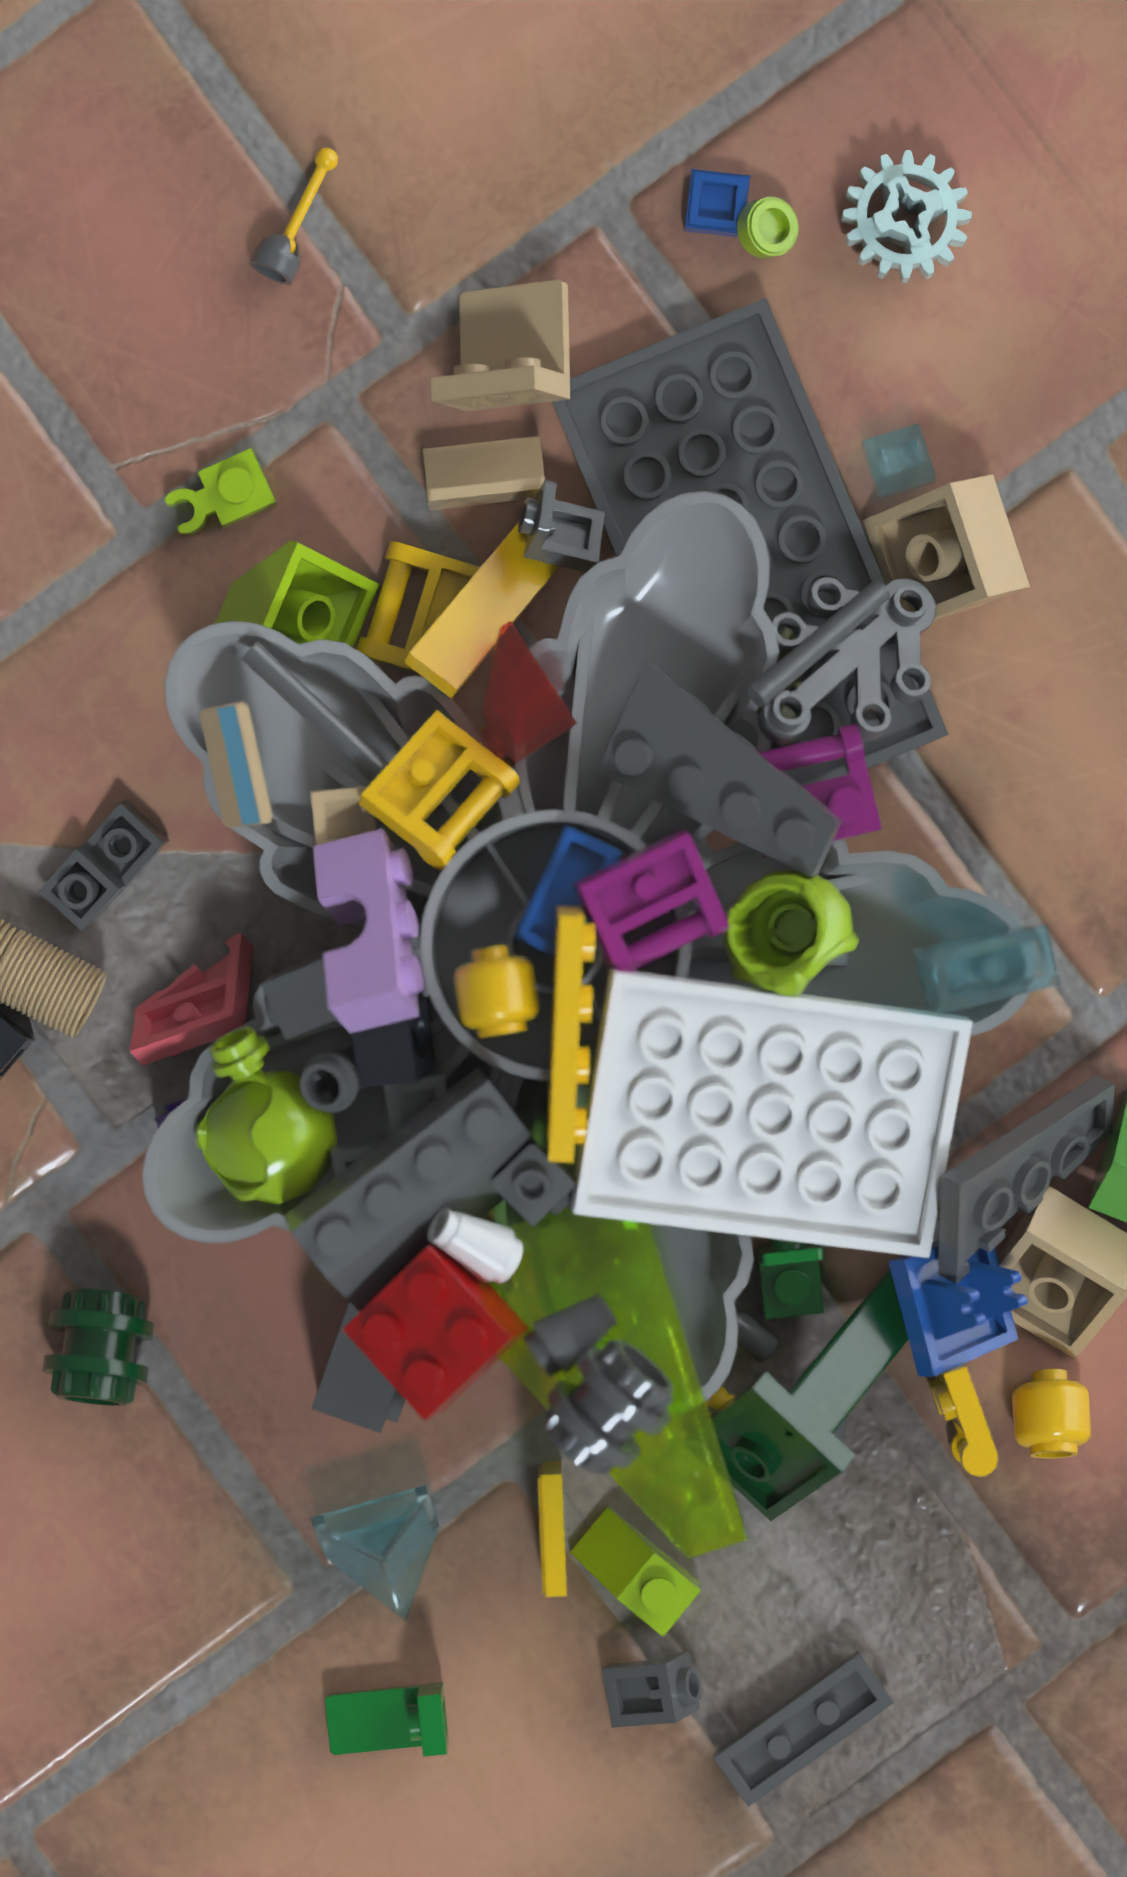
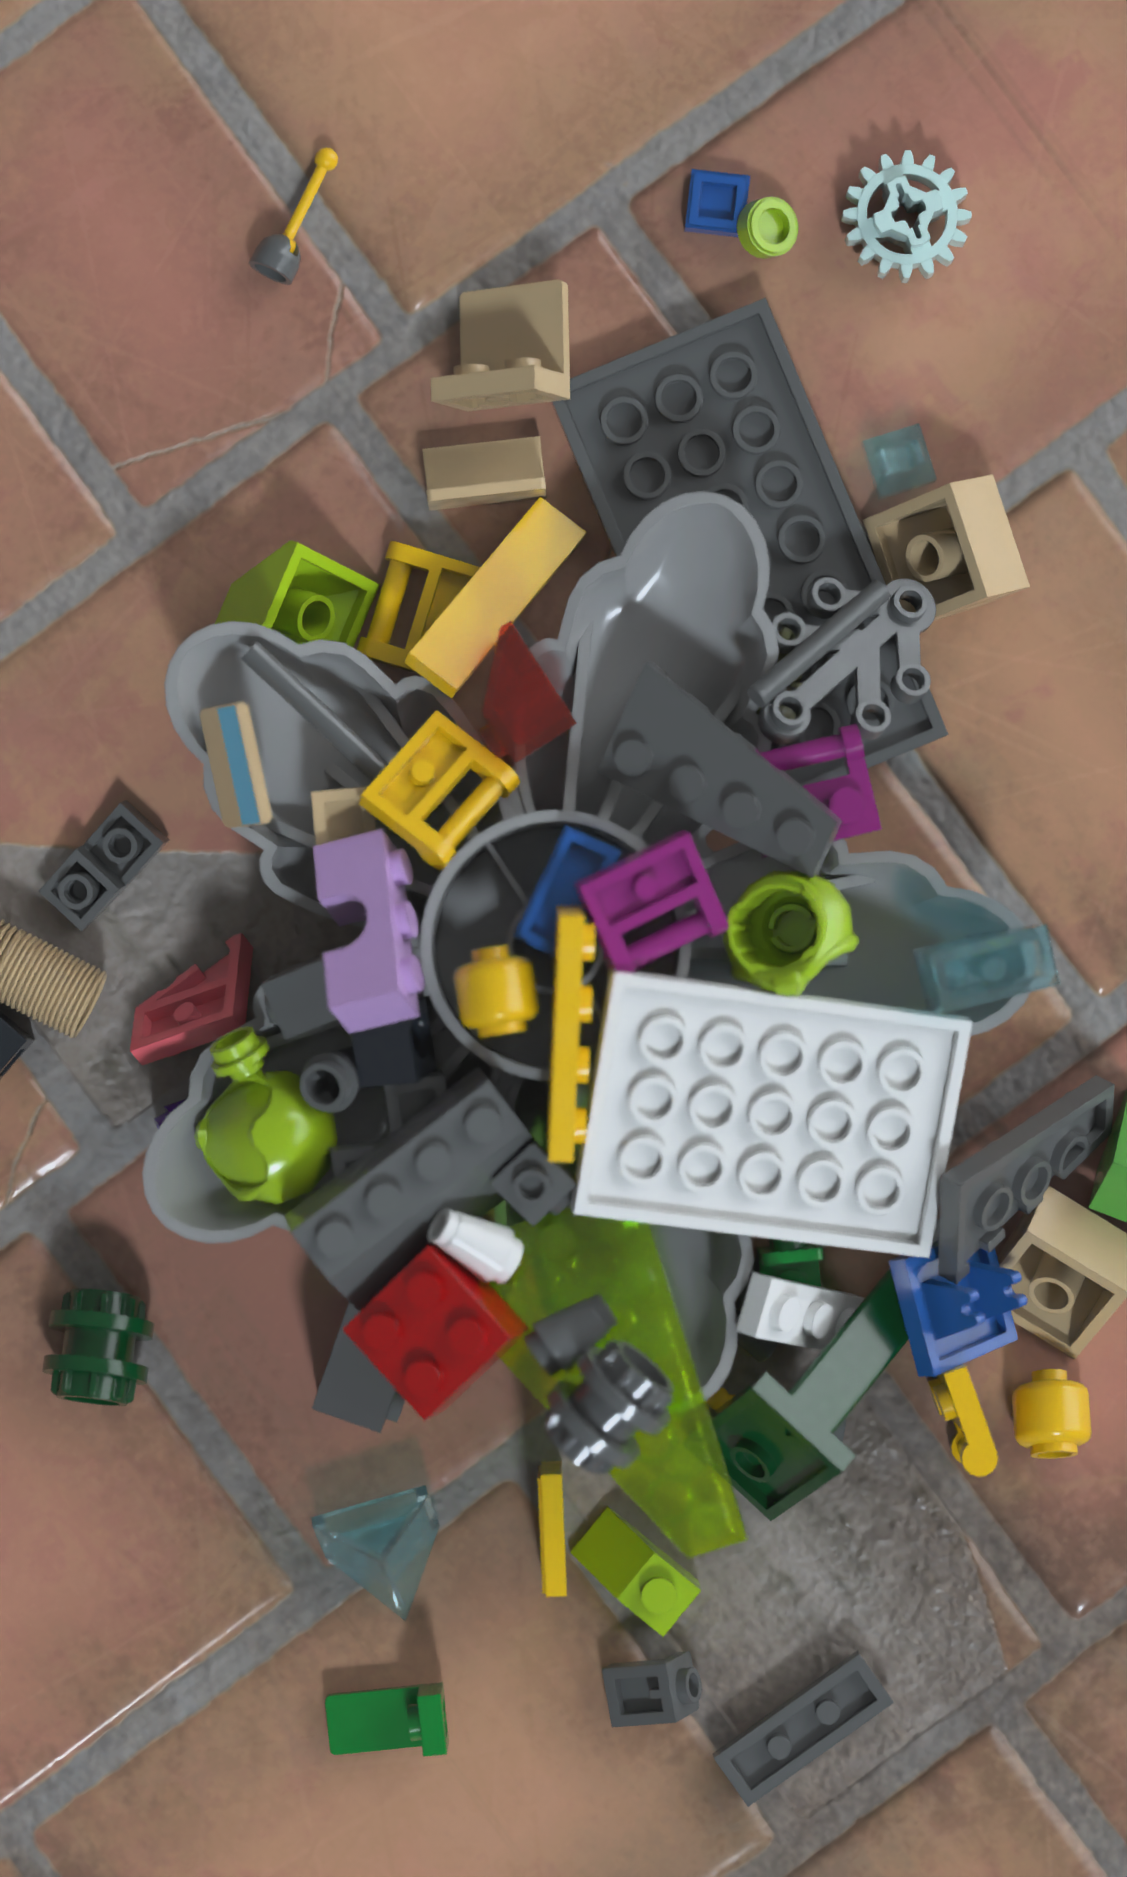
lime plate [164,448,277,536] -> none
dark grey bracket [518,480,605,573] -> none
none -> white plate [736,1272,865,1350]

